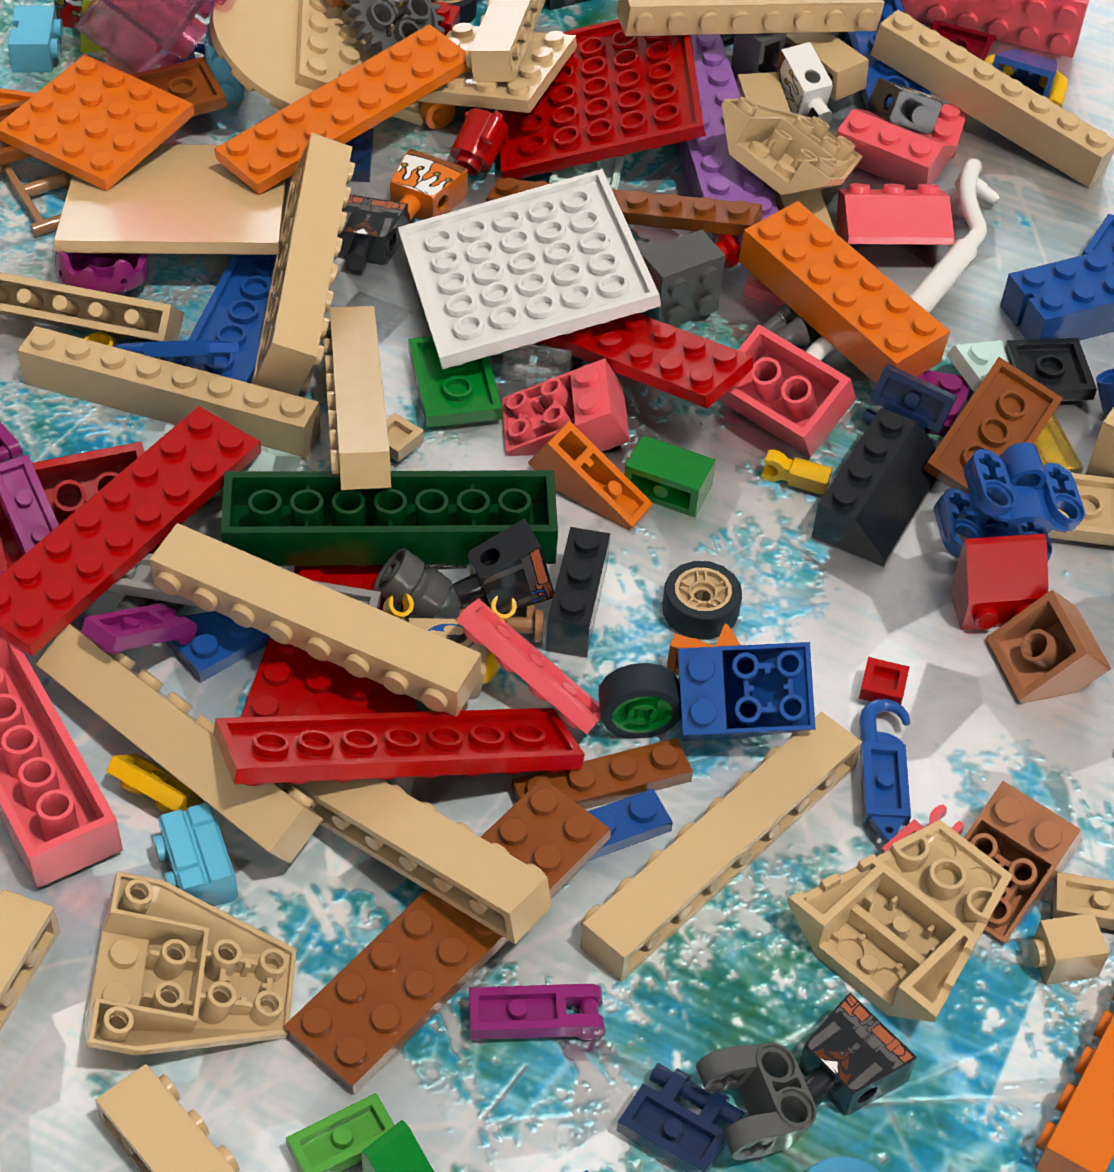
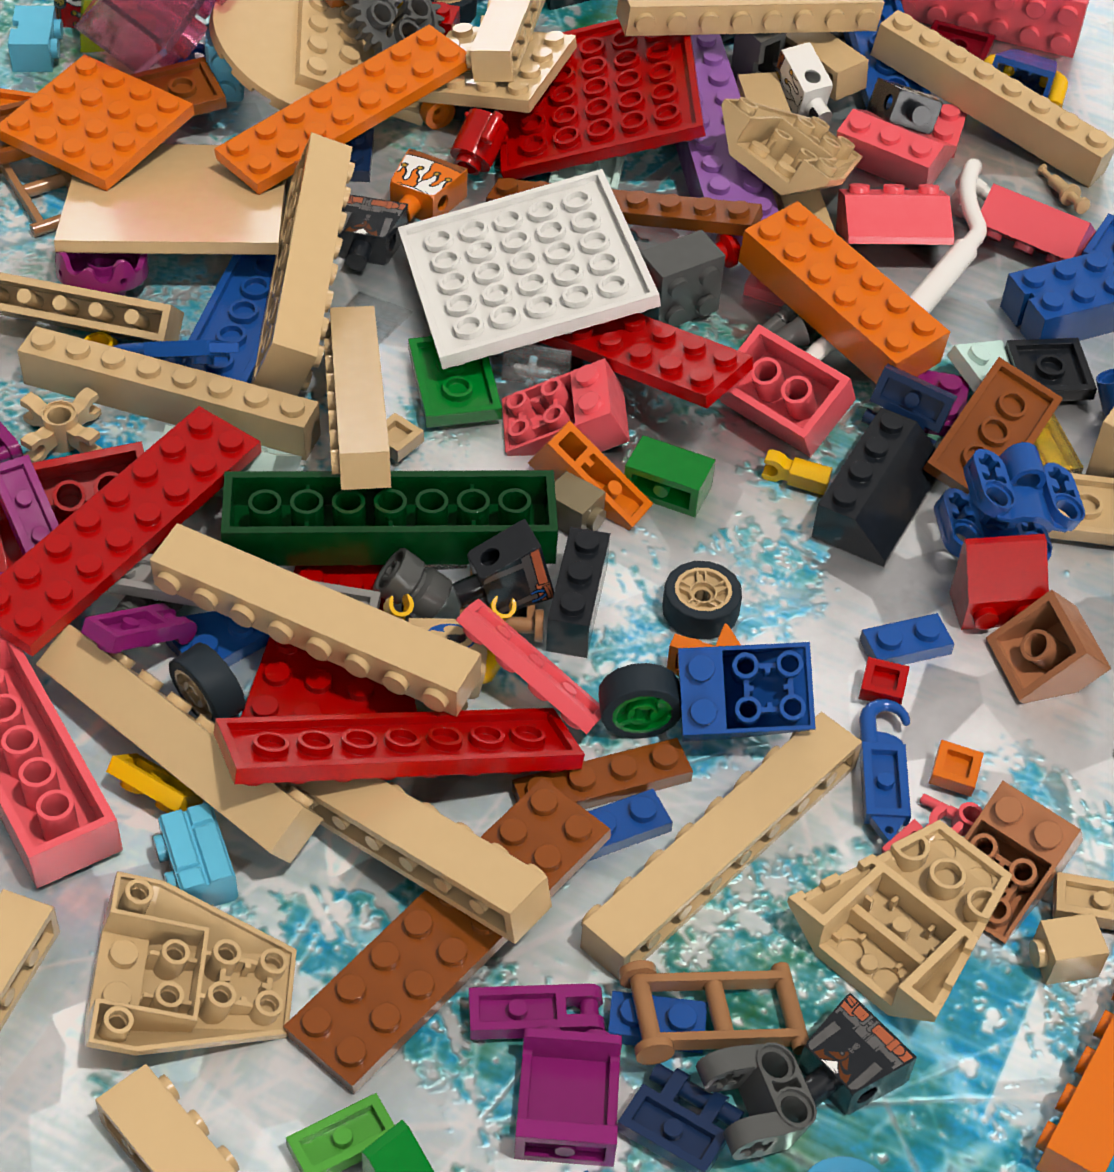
none -> tan pin [20,387,103,463]
none -> black wheel [169,642,246,723]
none -> magenta panel [514,1025,622,1167]
none -> dark tan brick [555,471,606,535]
none -> blue plate [608,991,707,1054]
none -> medium nougat piece [618,960,809,1065]
none -> blue plate [860,613,954,665]
none -> coral hand [920,793,982,836]
none -> orange plate [929,740,984,797]
none -> coral slope [981,183,1096,263]
none -> tan piece [1037,163,1090,214]

